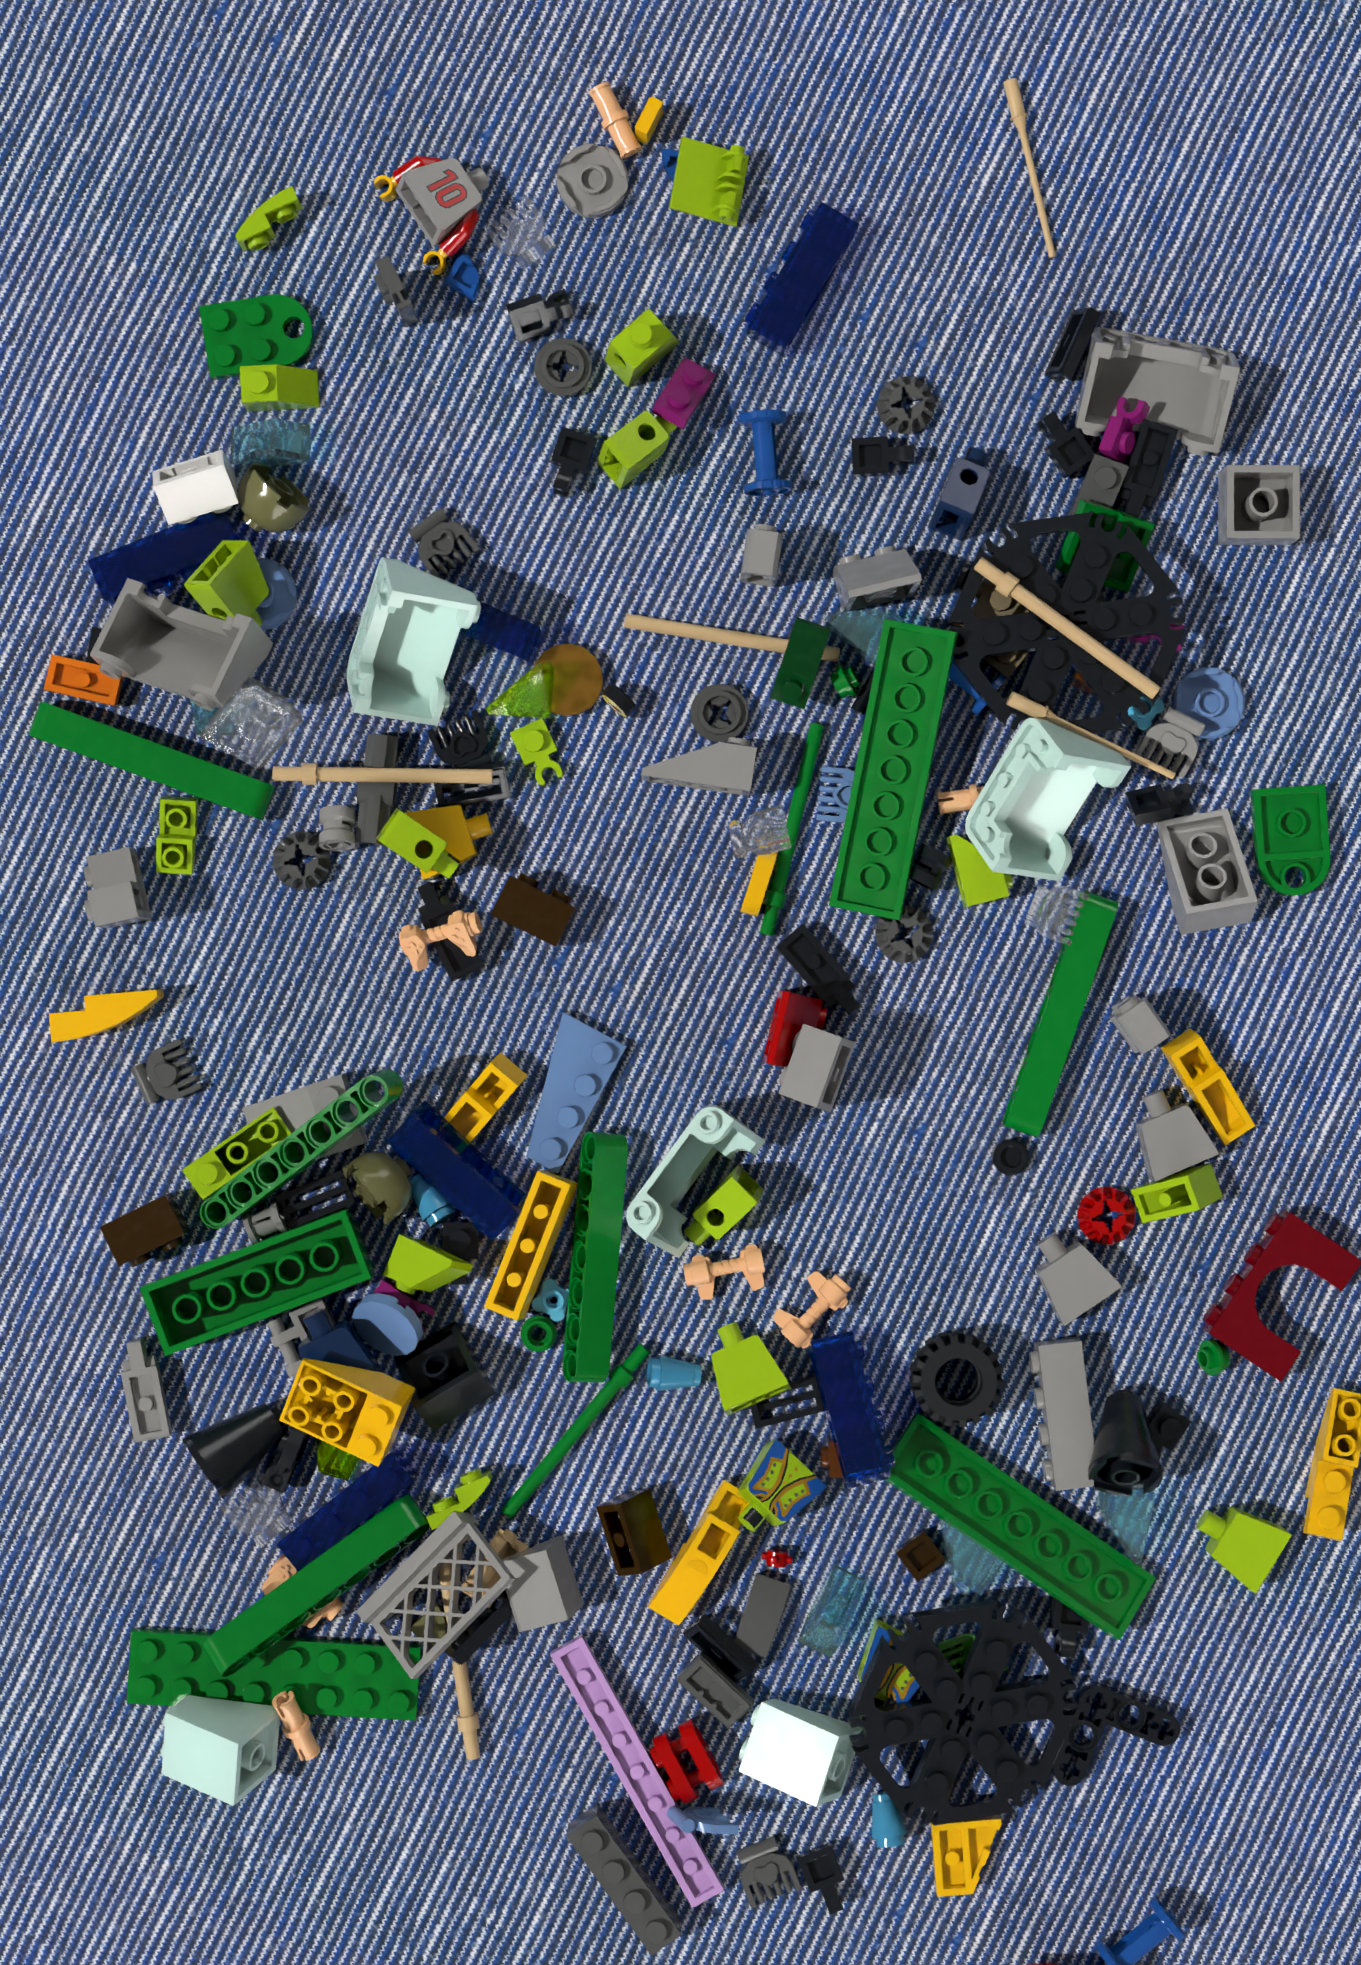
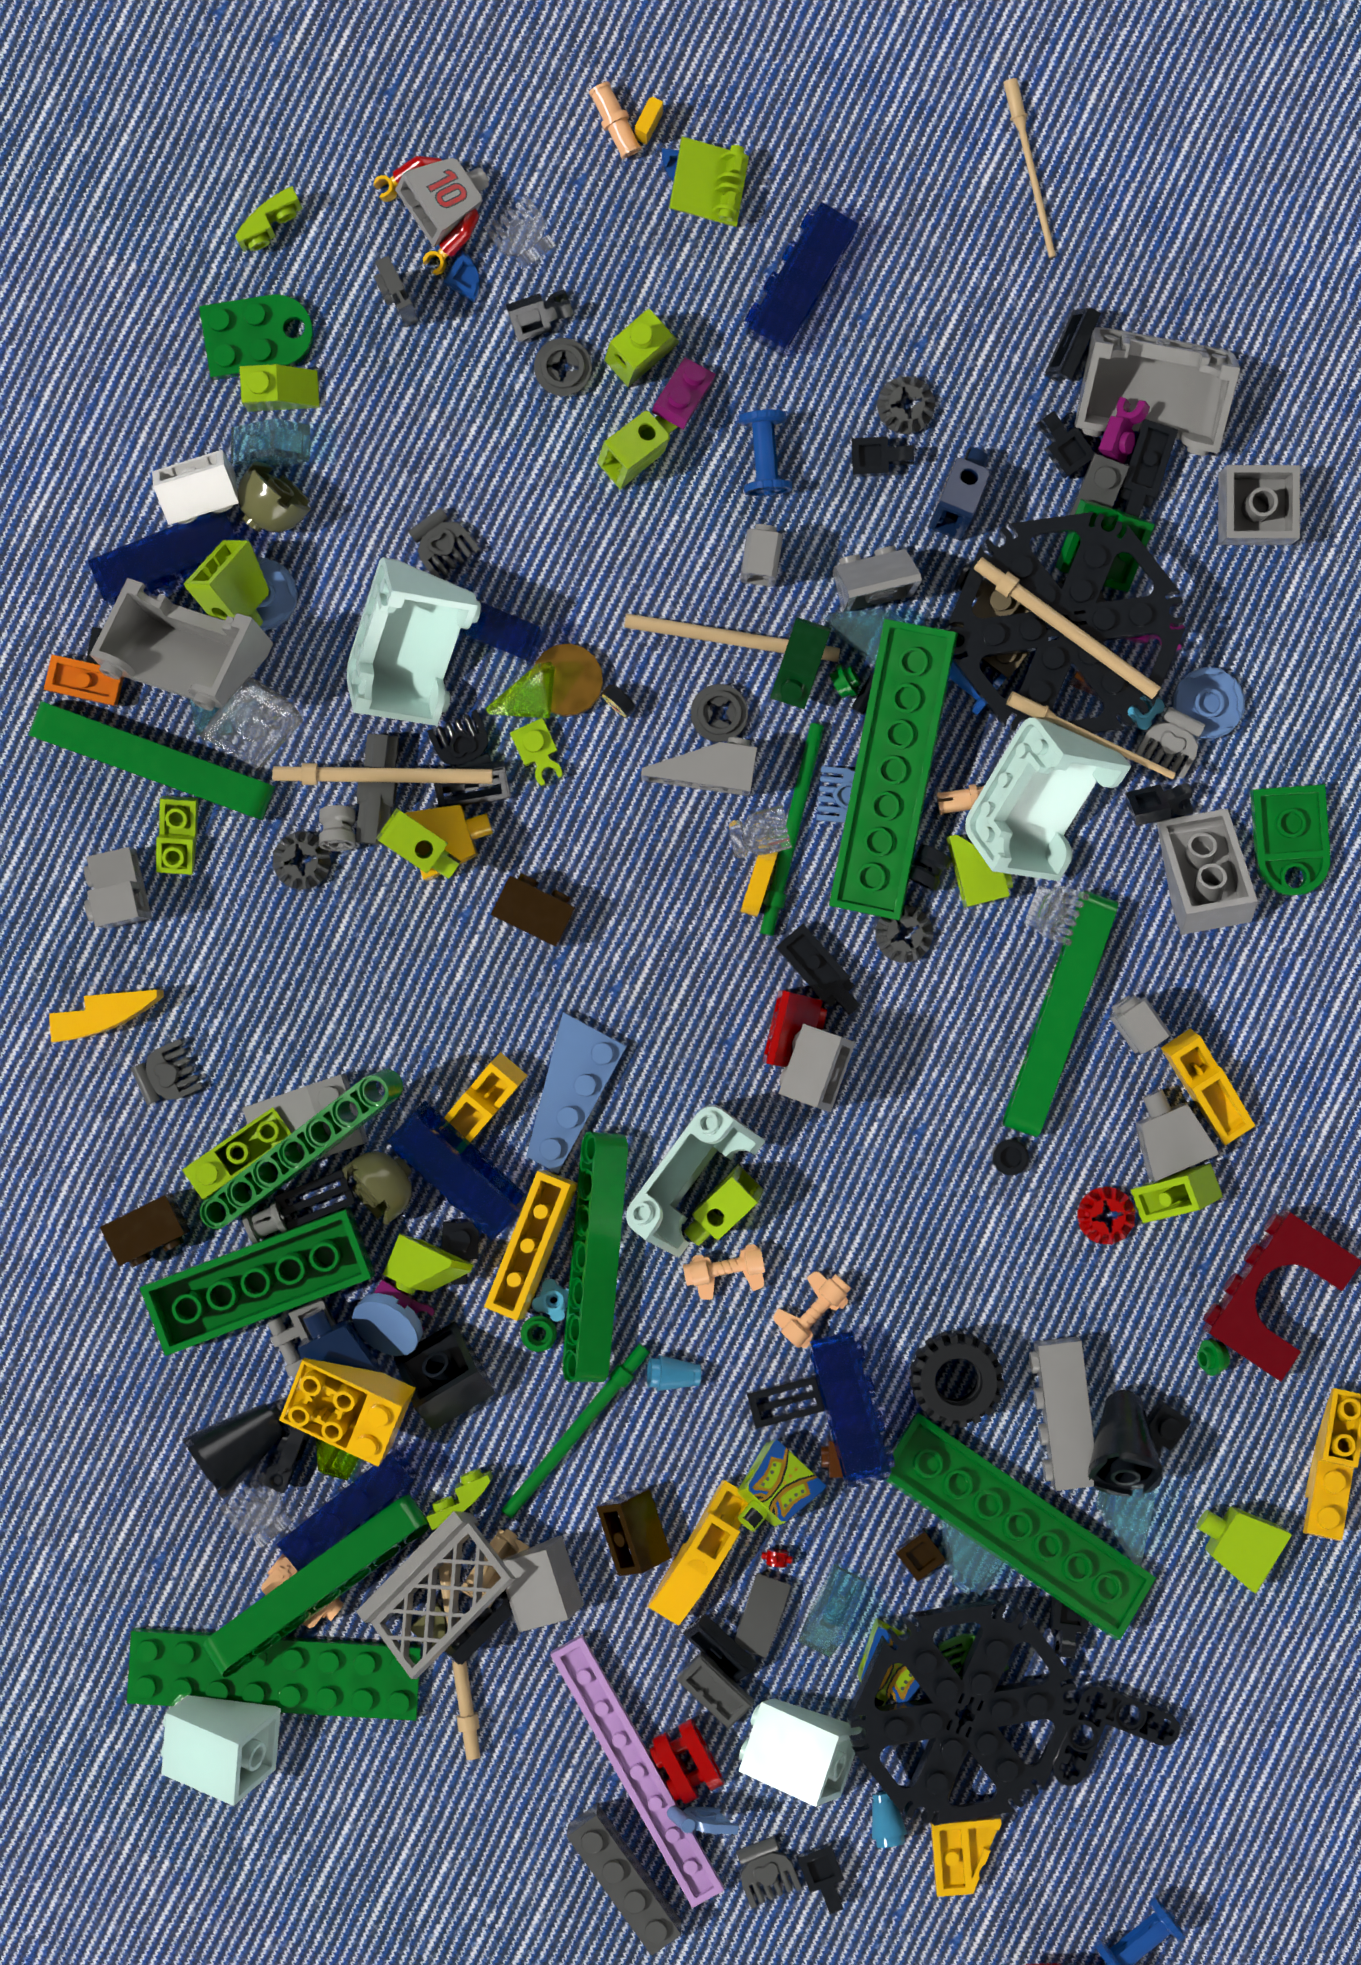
light grey hinge [121,1338,173,1443] -> none
light nougat pin [272,1691,321,1761] -> none
light nougat piece [399,910,482,972] -> none
dark azure cone [409,1172,455,1228] -> none
black hinge [417,882,485,982] -> none
black plate [551,427,597,498] -> none
light grey tile [557,143,628,218] -> none
lime torso [711,1322,791,1416] -> none
light grey torso [1035,1232,1122,1326] -> none

